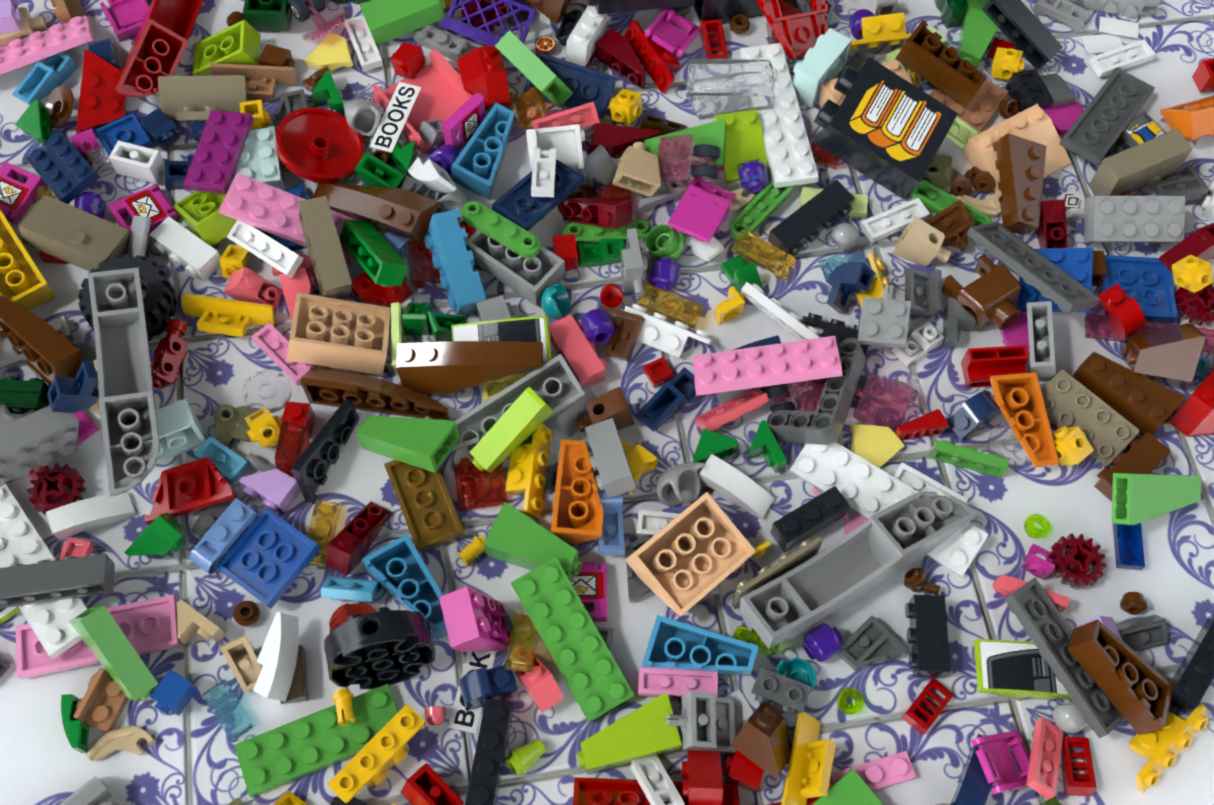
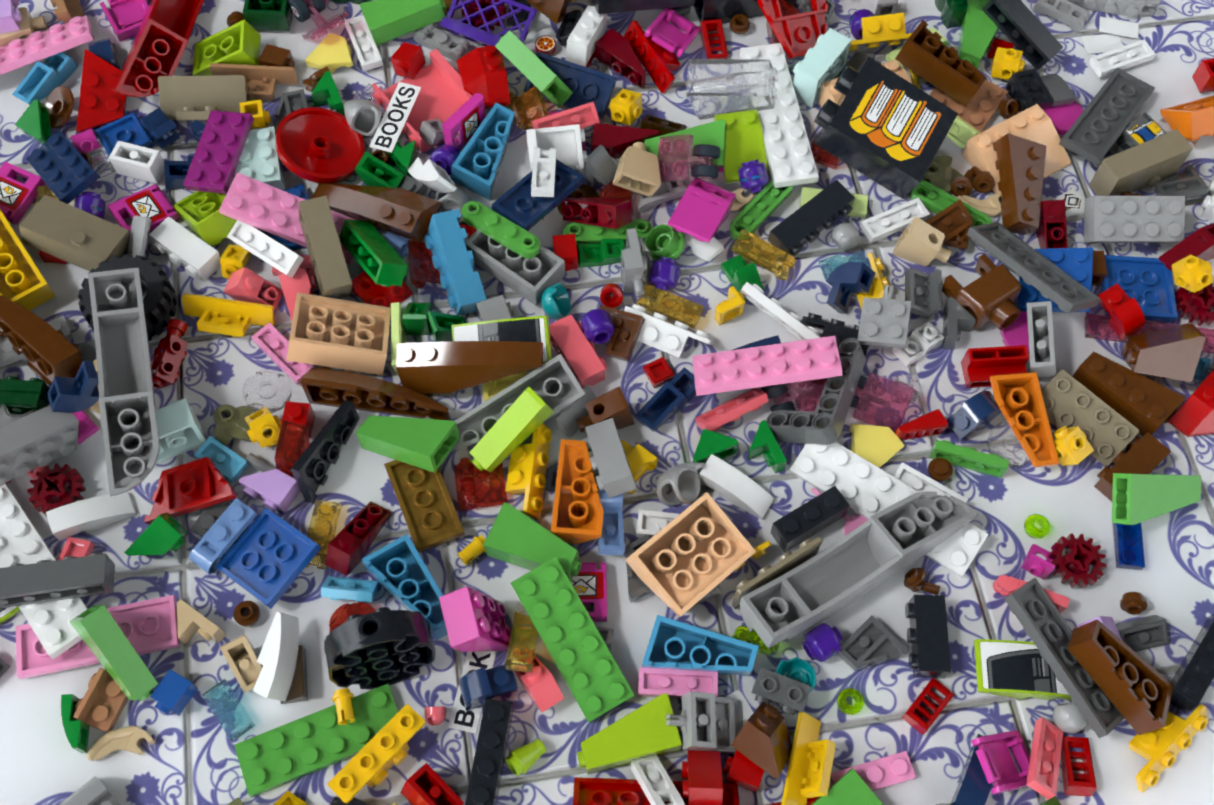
none -> reddish brown plate [928,458,953,482]

